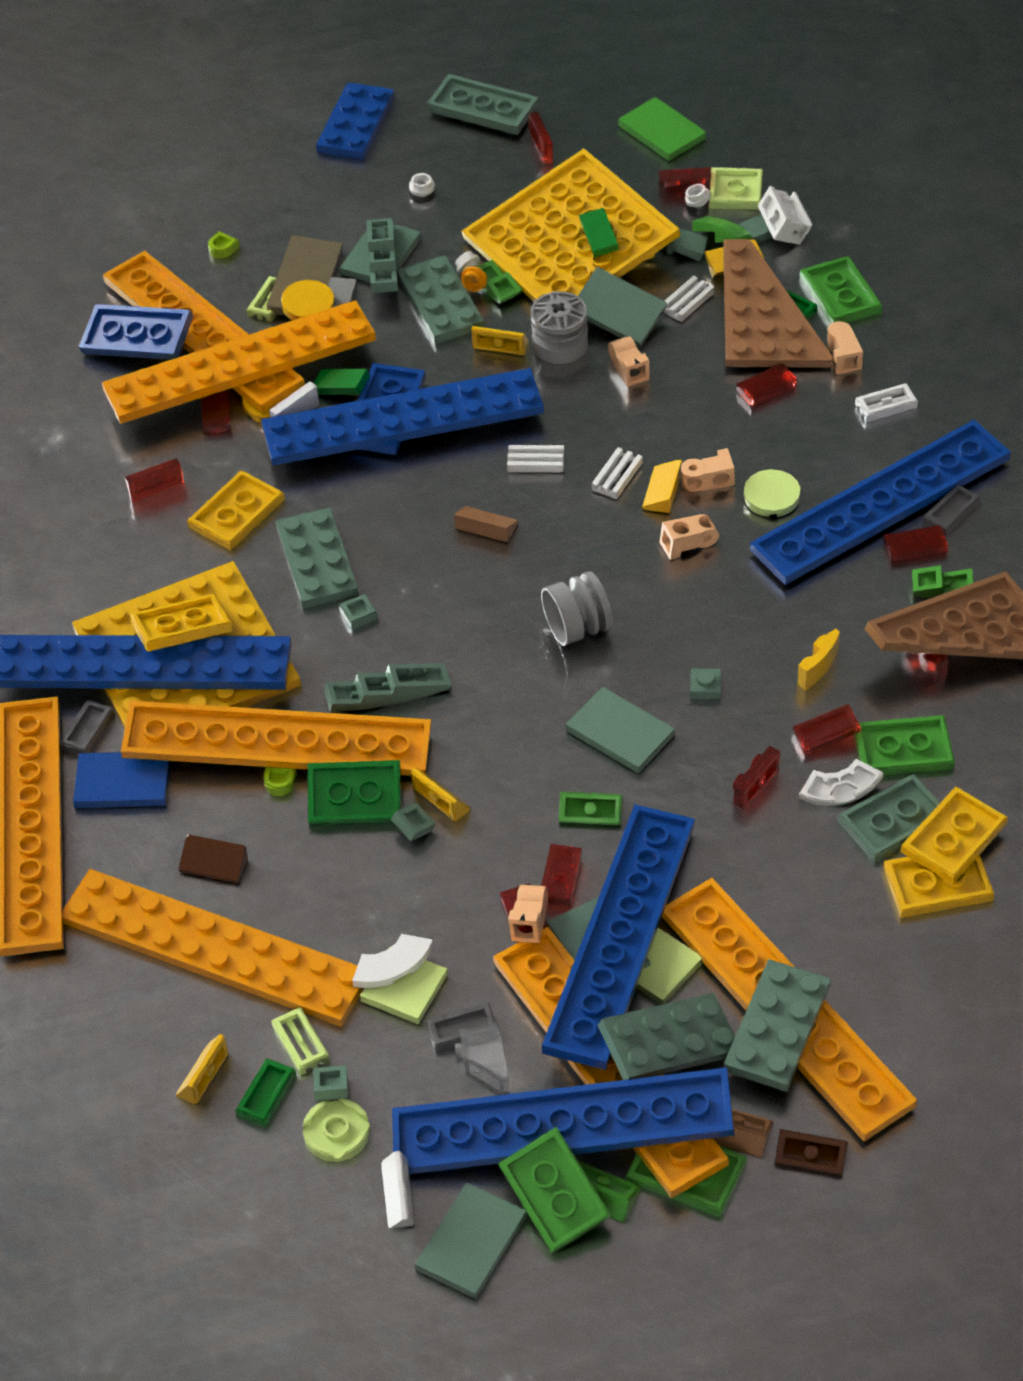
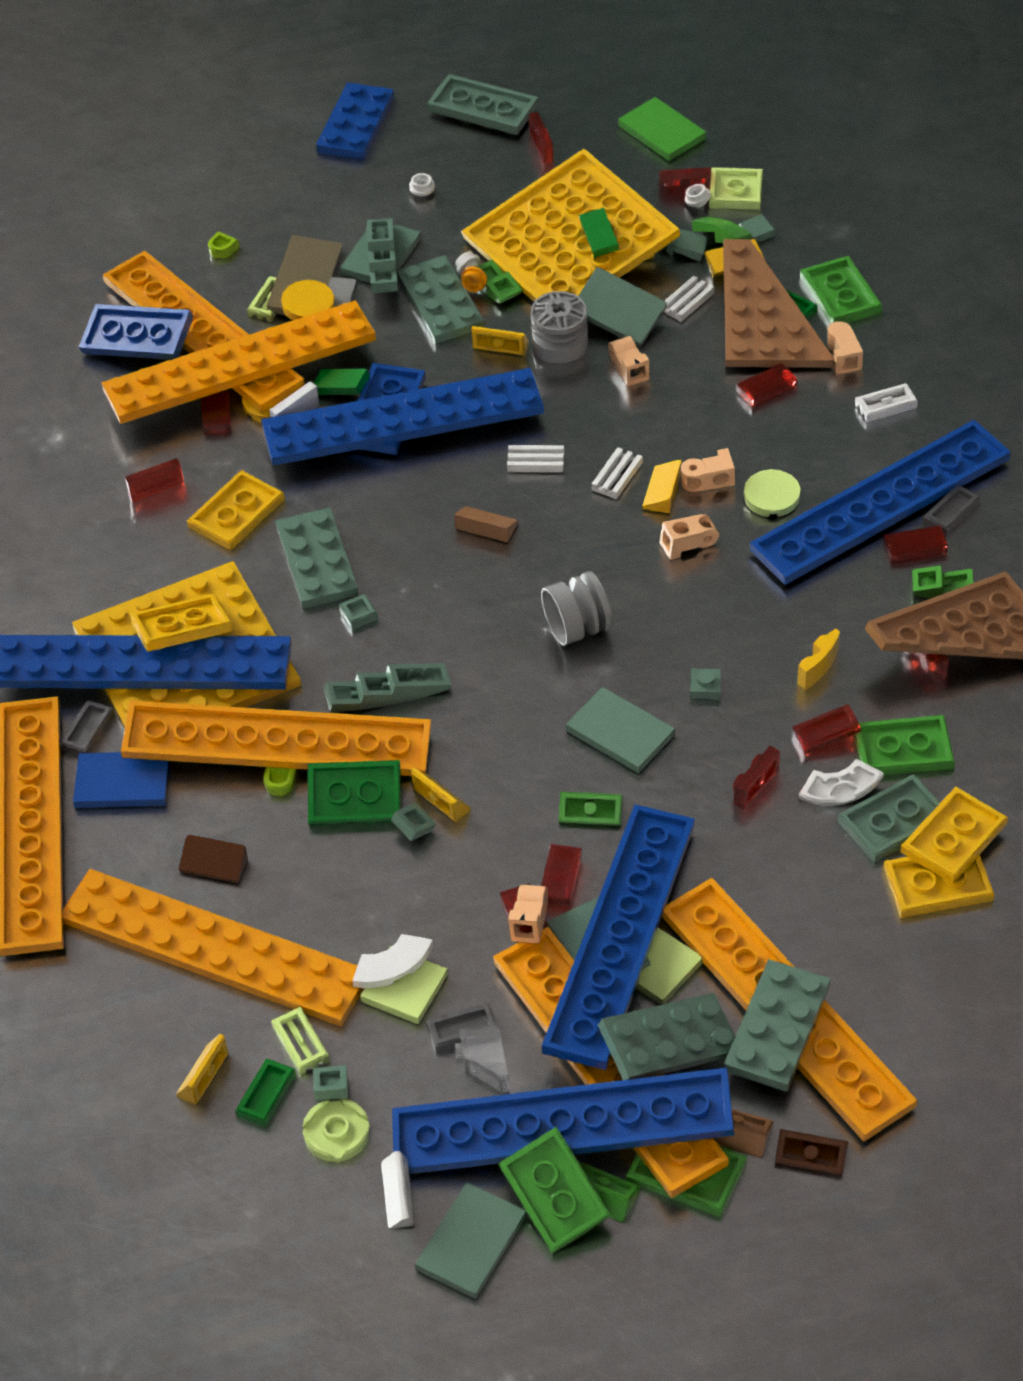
white hinge [758,186,813,245] -> none

